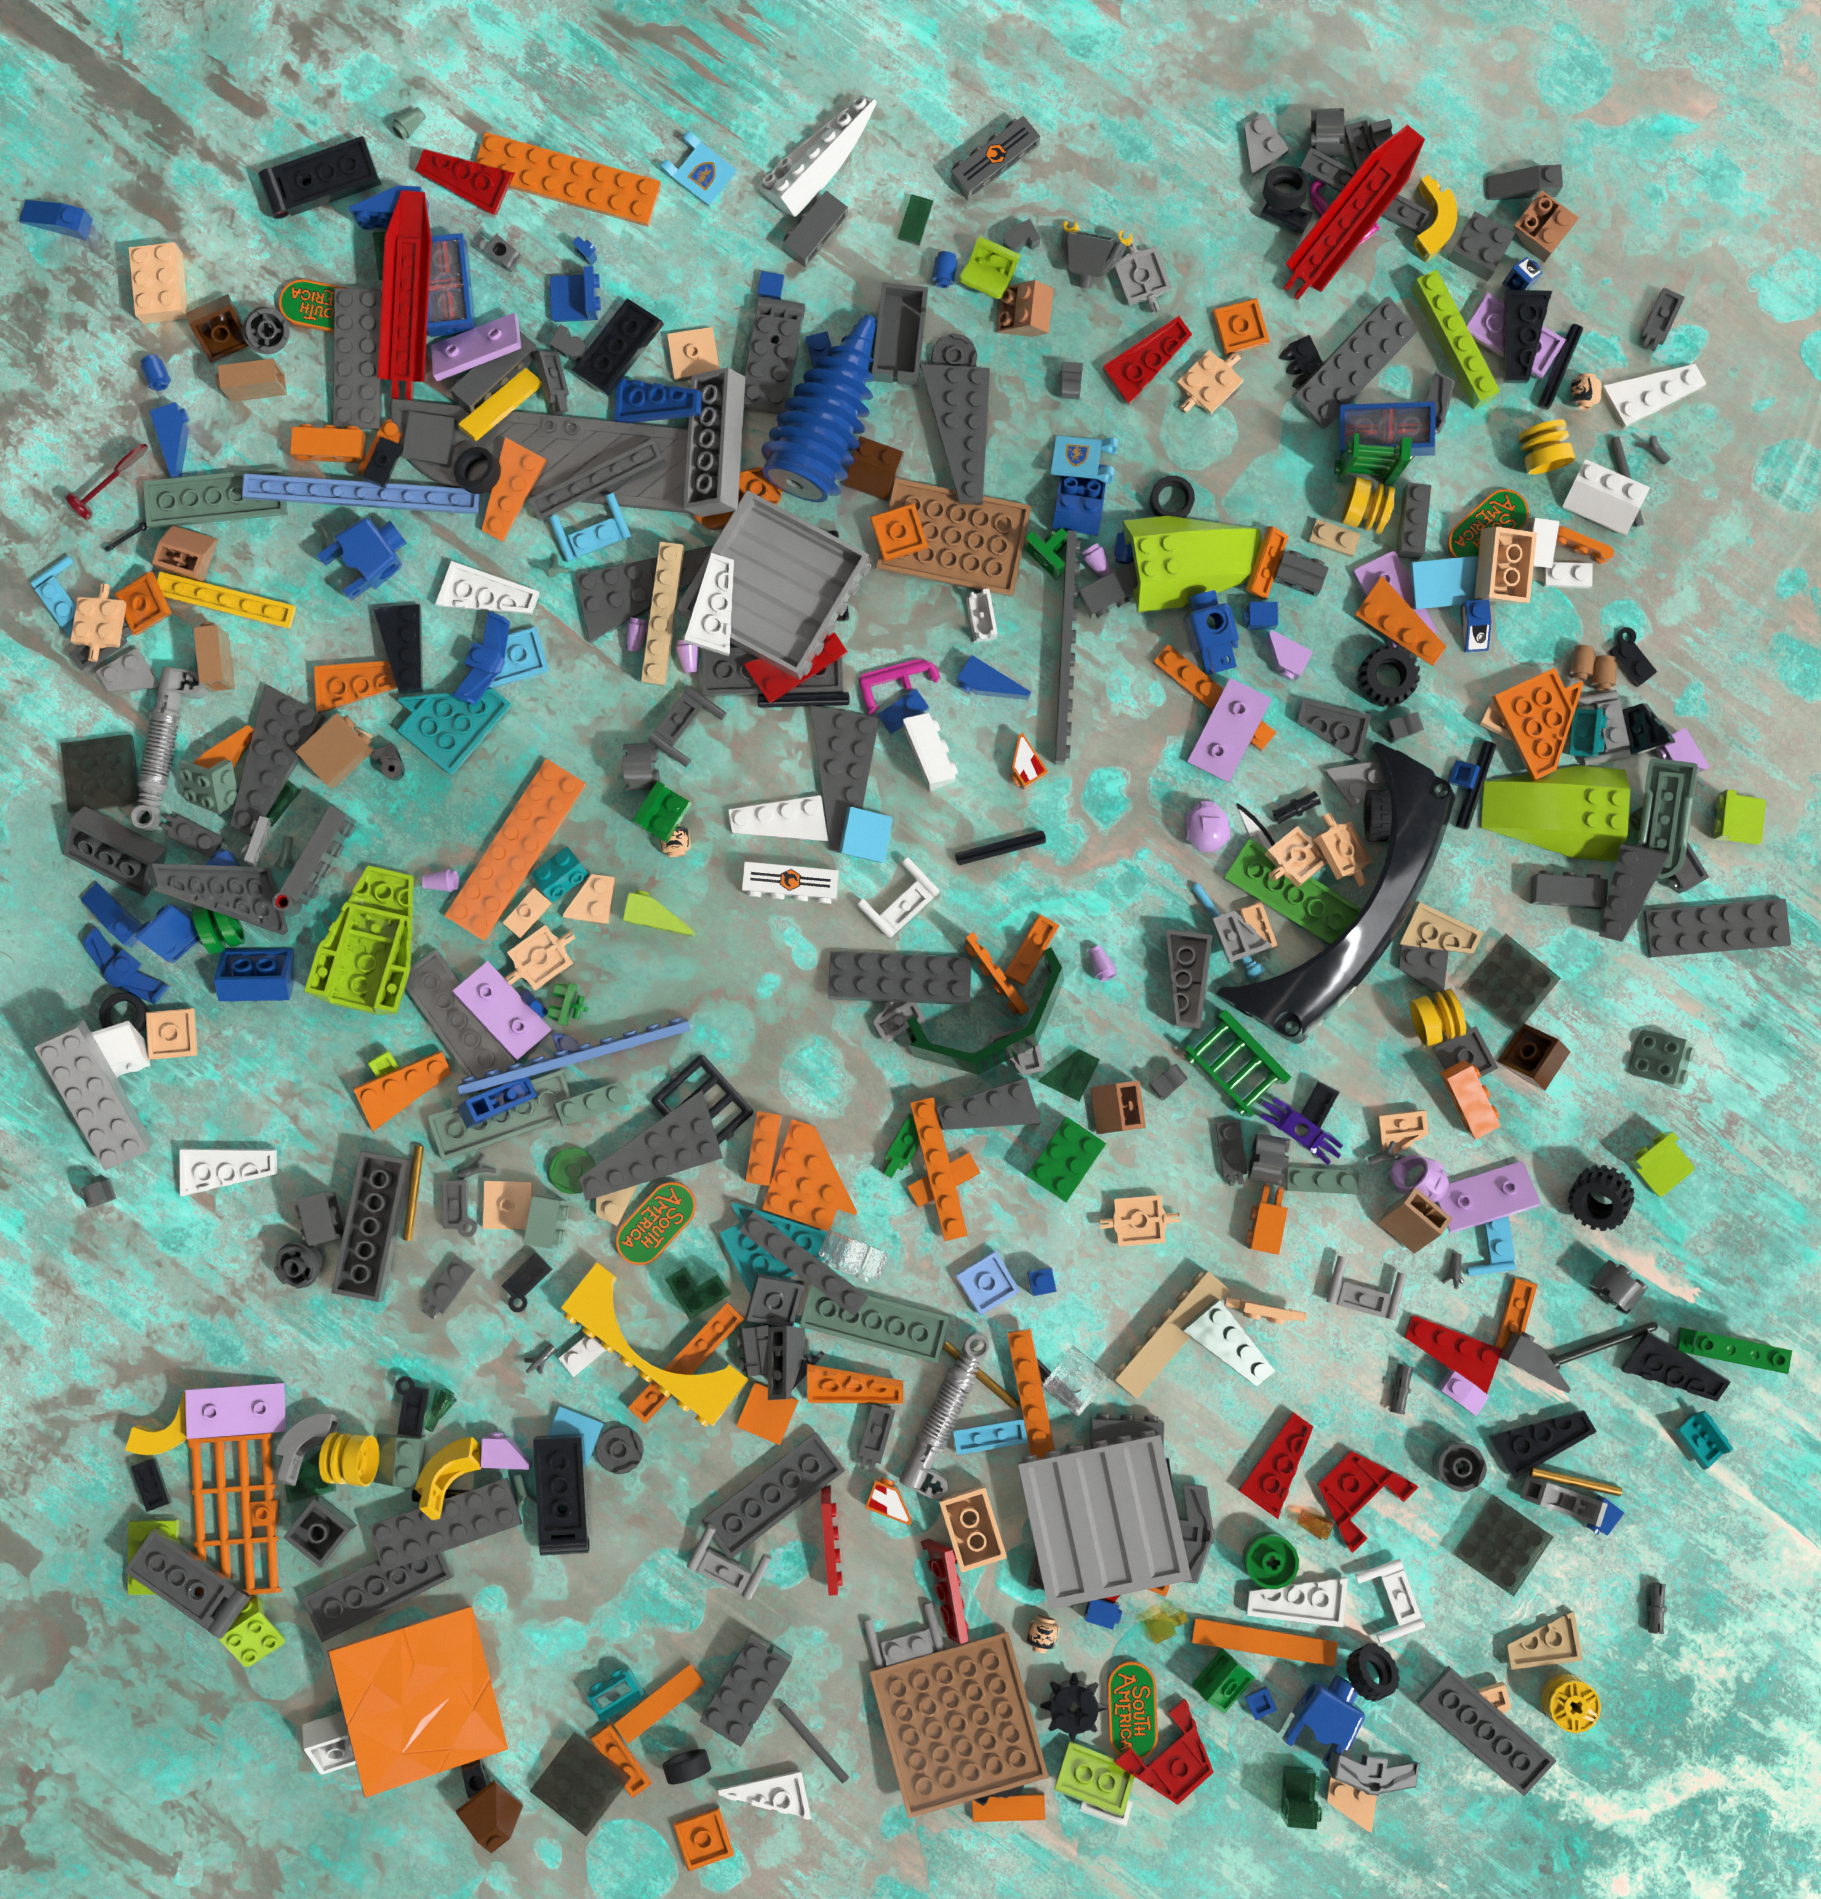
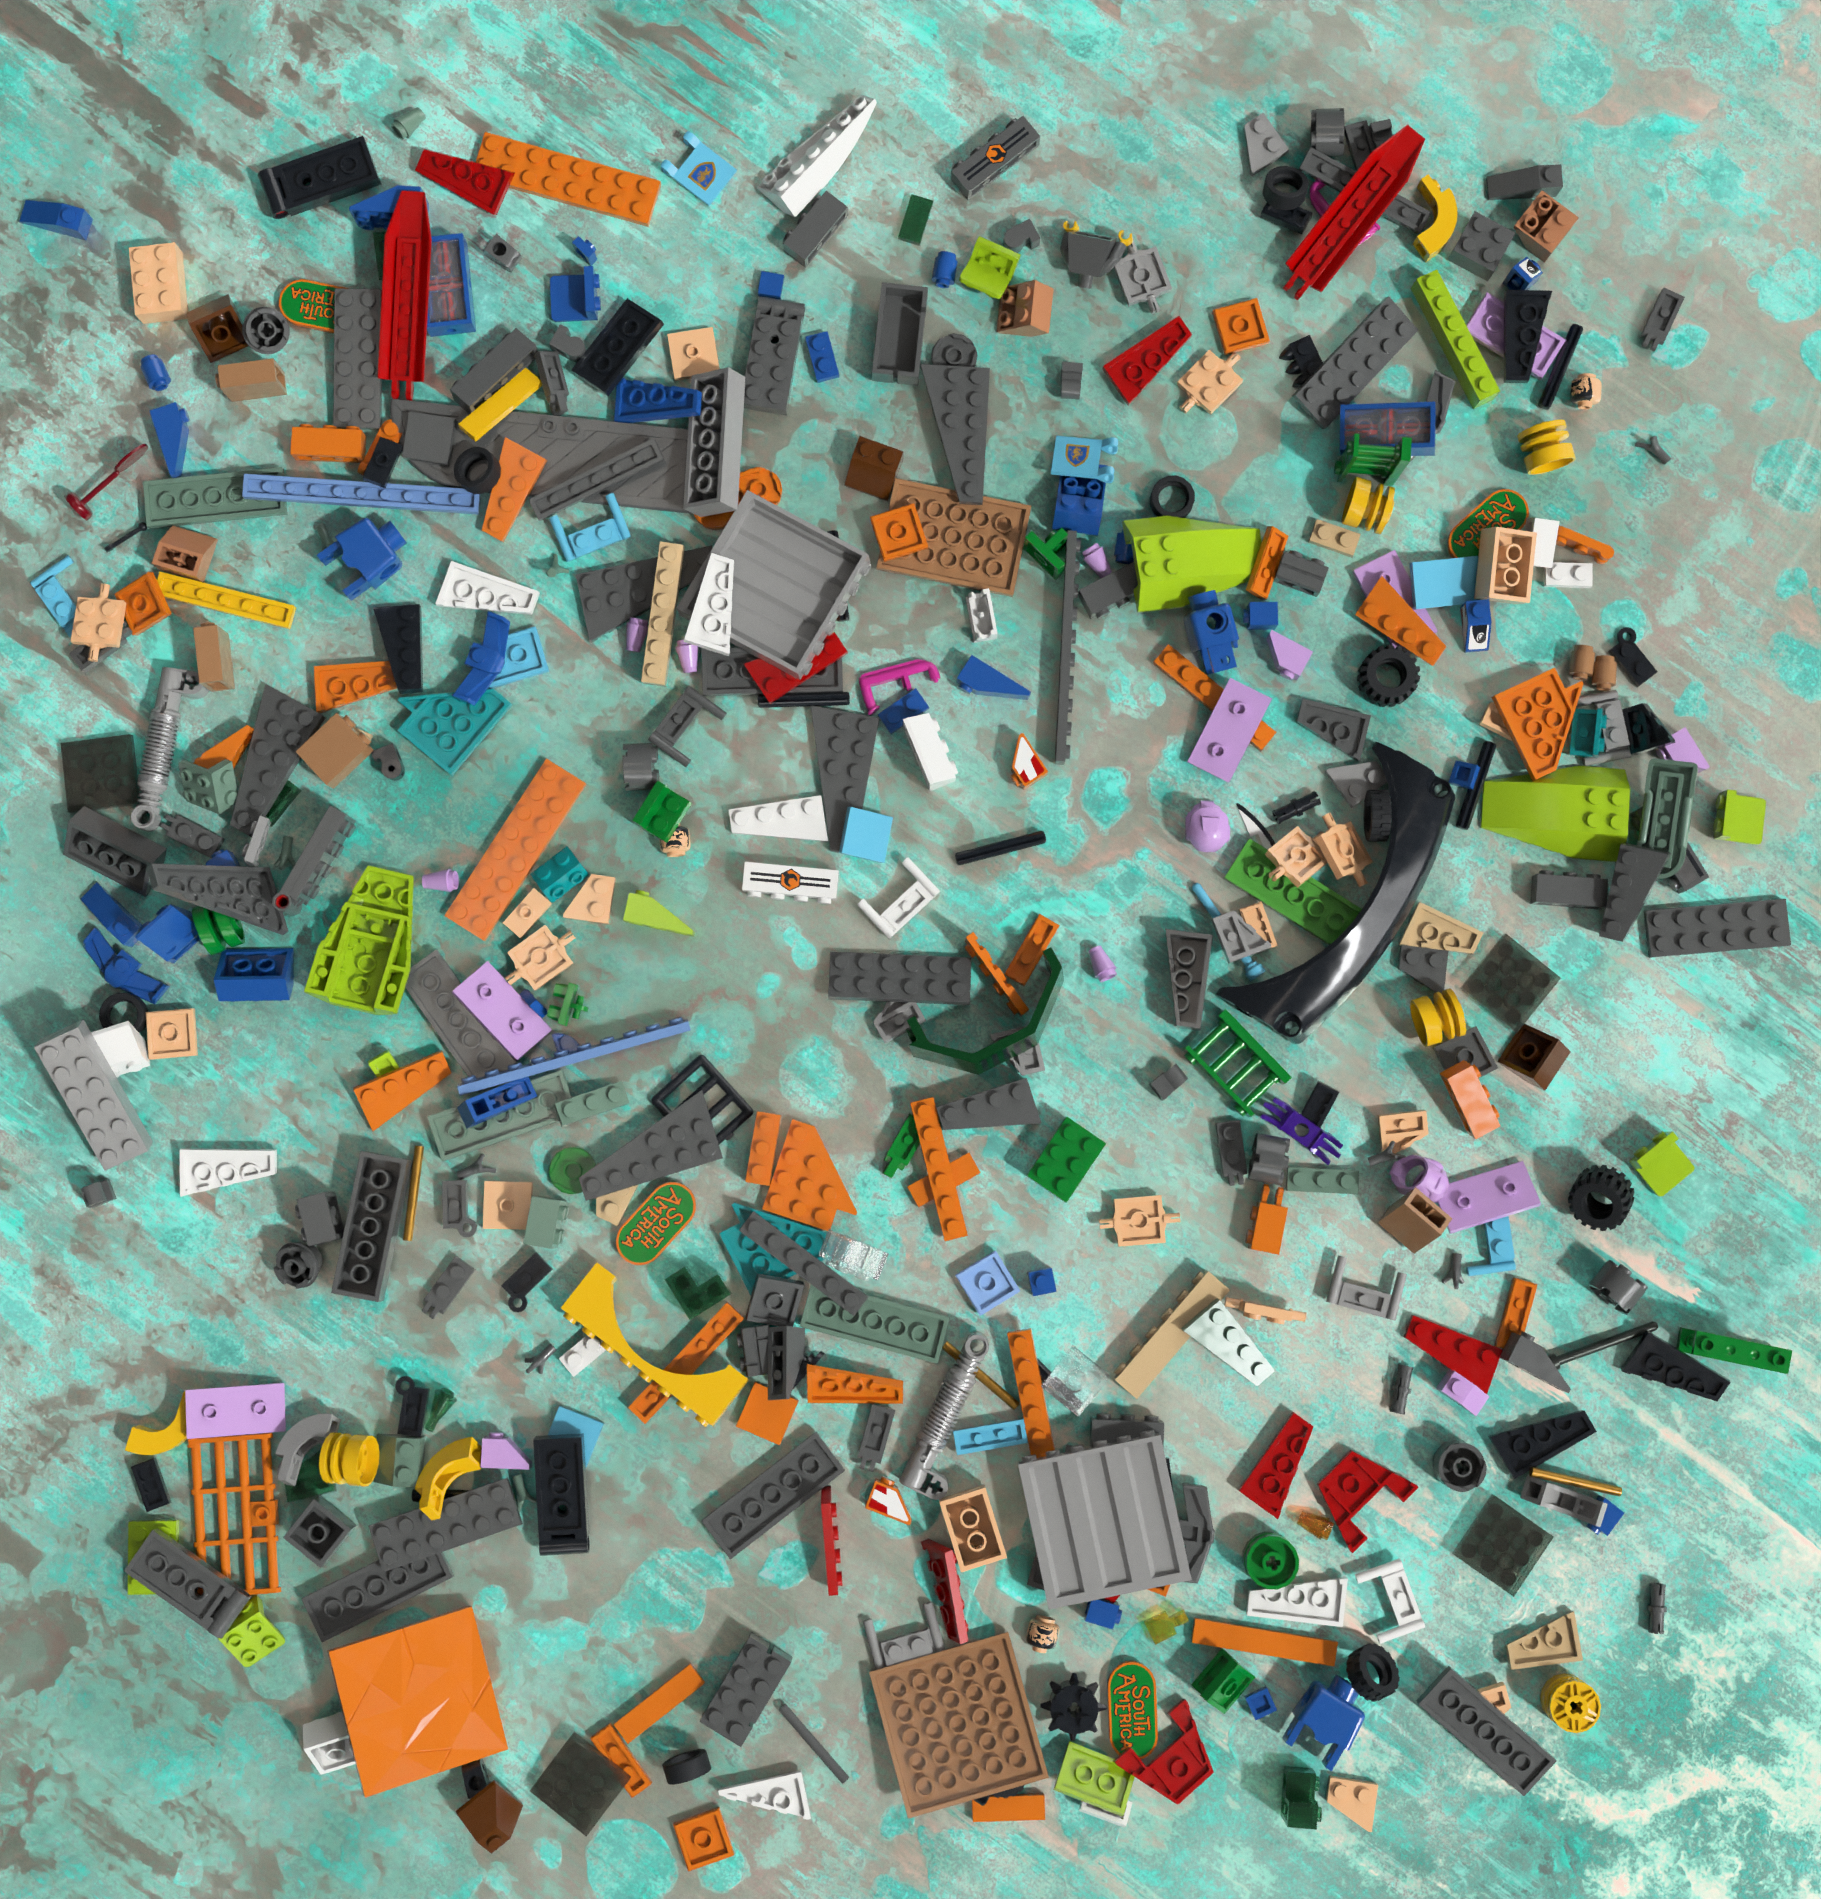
light grey wing [96,648,159,693] -> none
lavender plate [431,312,521,381] -> none
teal window [586,1667,645,1723] -> none
dark grey tile [595,1425,644,1475] -> none
light grey plate [687,1524,772,1600] -> none
blue cone [761,315,877,503] -> none
clear green wing [1038,1049,1100,1102] -> none
nougat slope [1090,1081,1146,1134] -> none
plate [1329,1752,1420,1796] -> none
dark grey leg [1385,712,1424,744] -> none
dark grey brick [1397,482,1431,560] -> none
white slope [1562,459,1650,536] -> none
white wing [1601,364,1706,428] -> none
dark grey bar [1610,436,1644,527] -> none
sand green bracket [1629,1030,1695,1090] -> none
teal bracket [1674,1411,1733,1470] -> none

